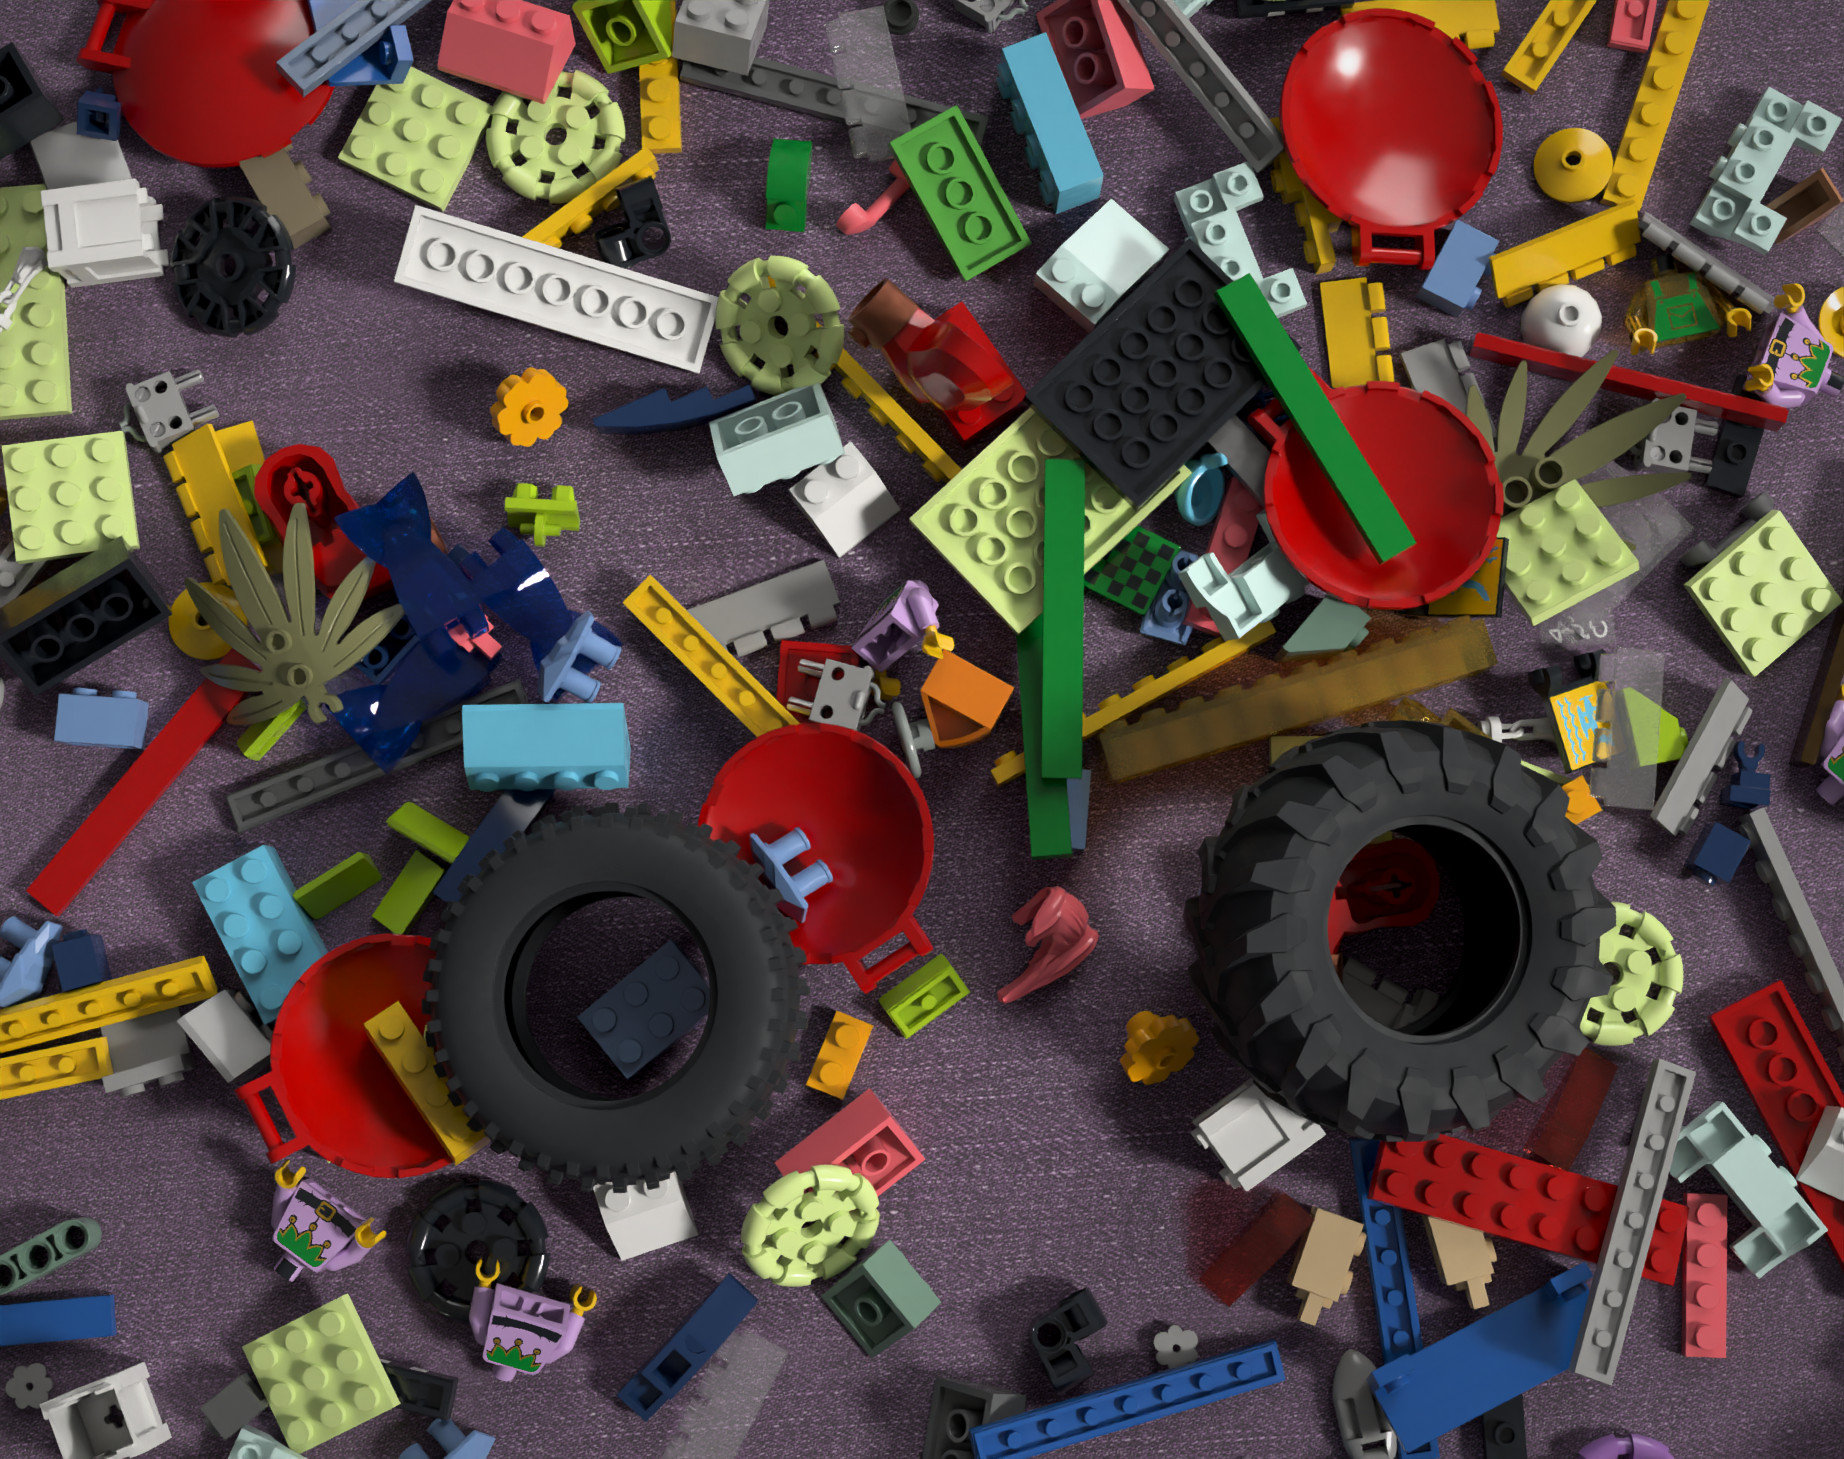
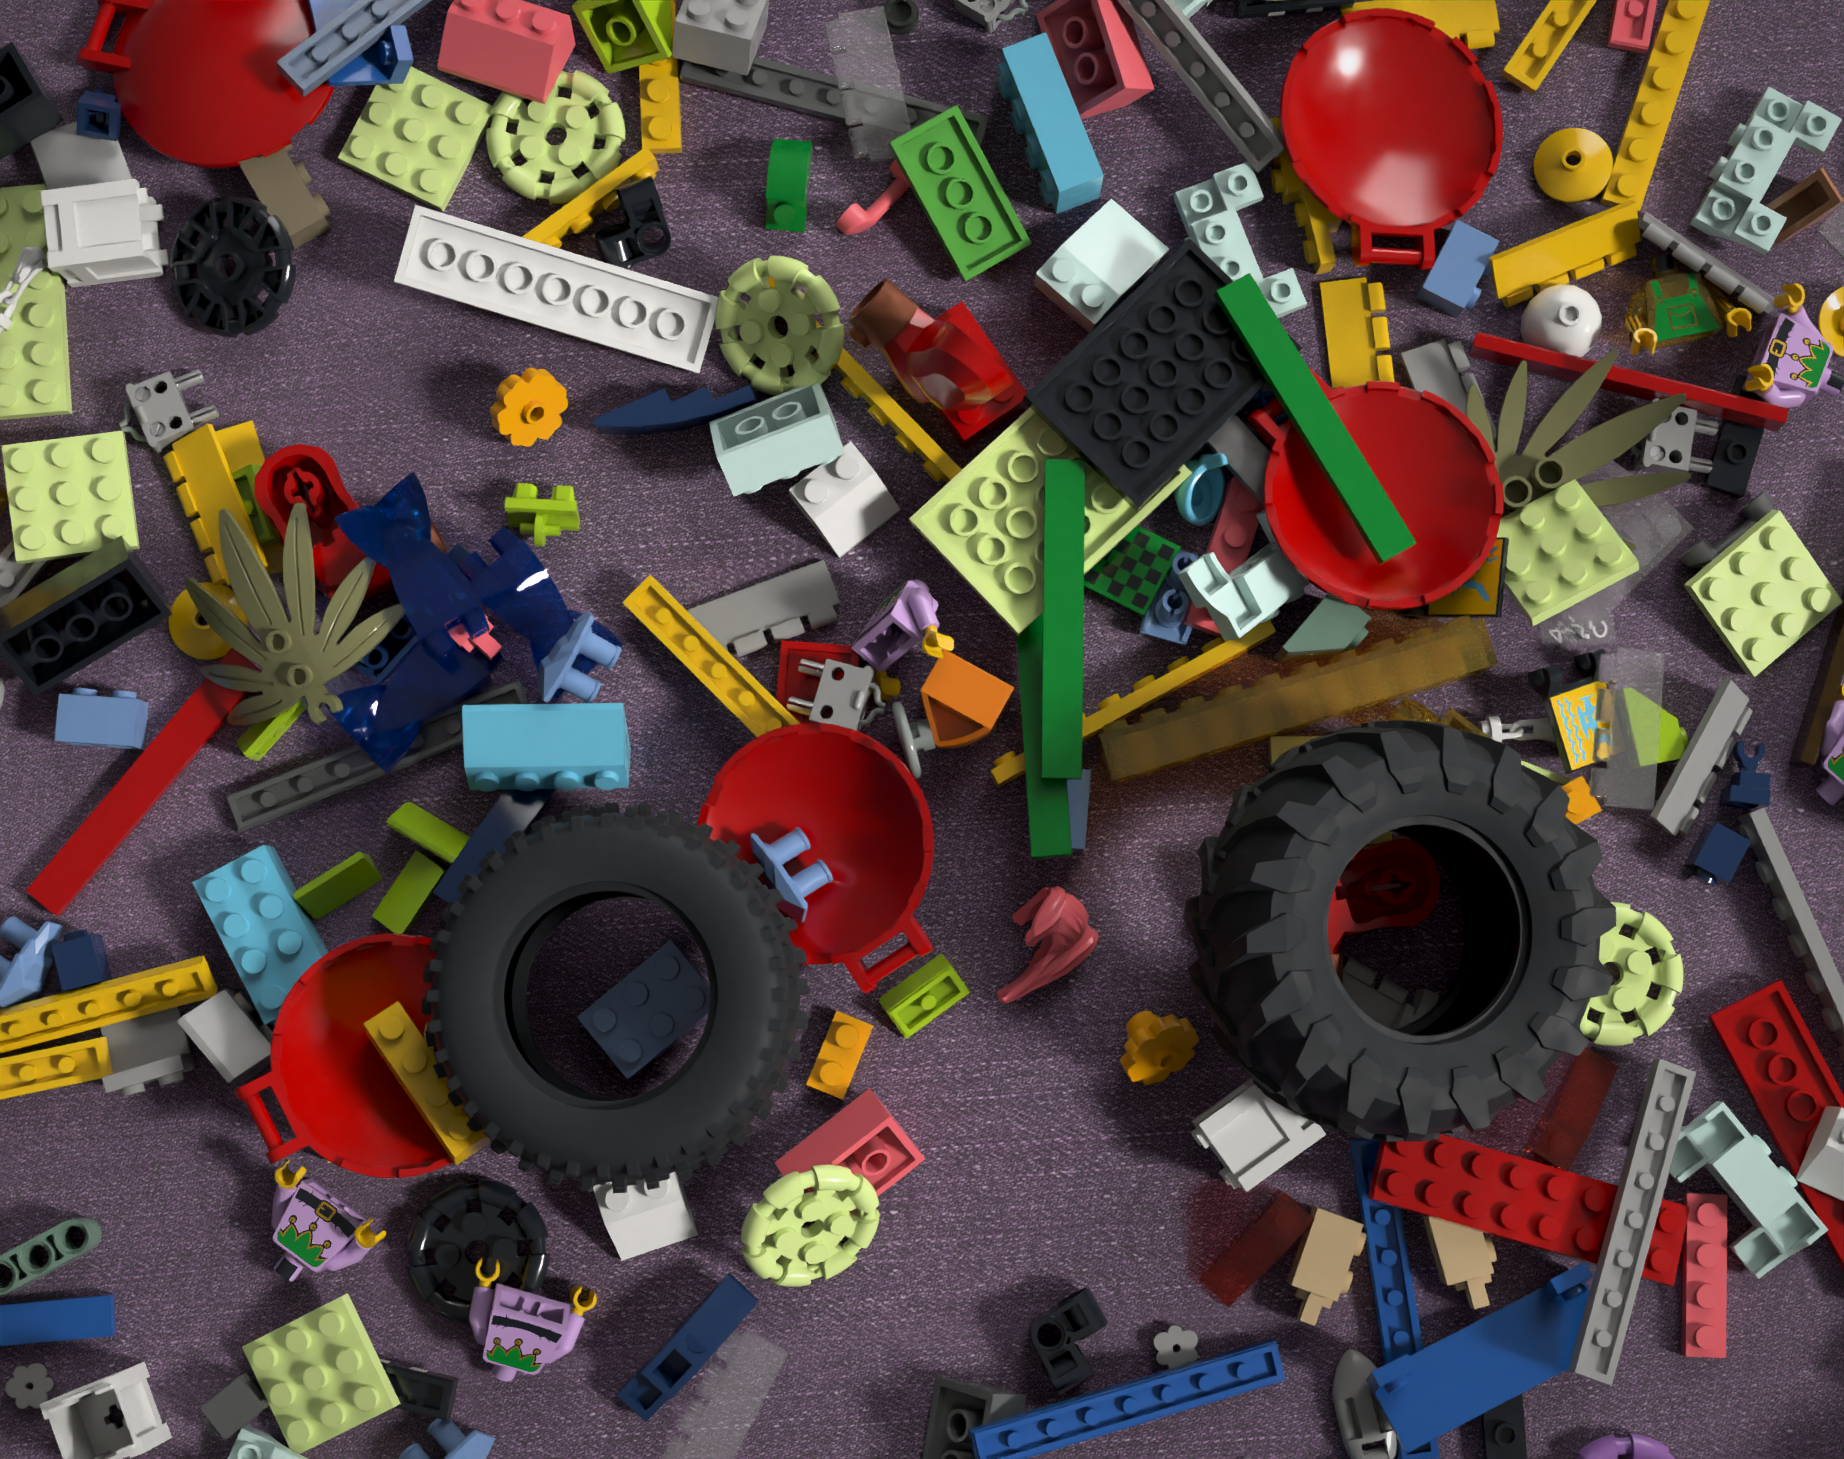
sand green slope [821,1240,941,1358] -> none

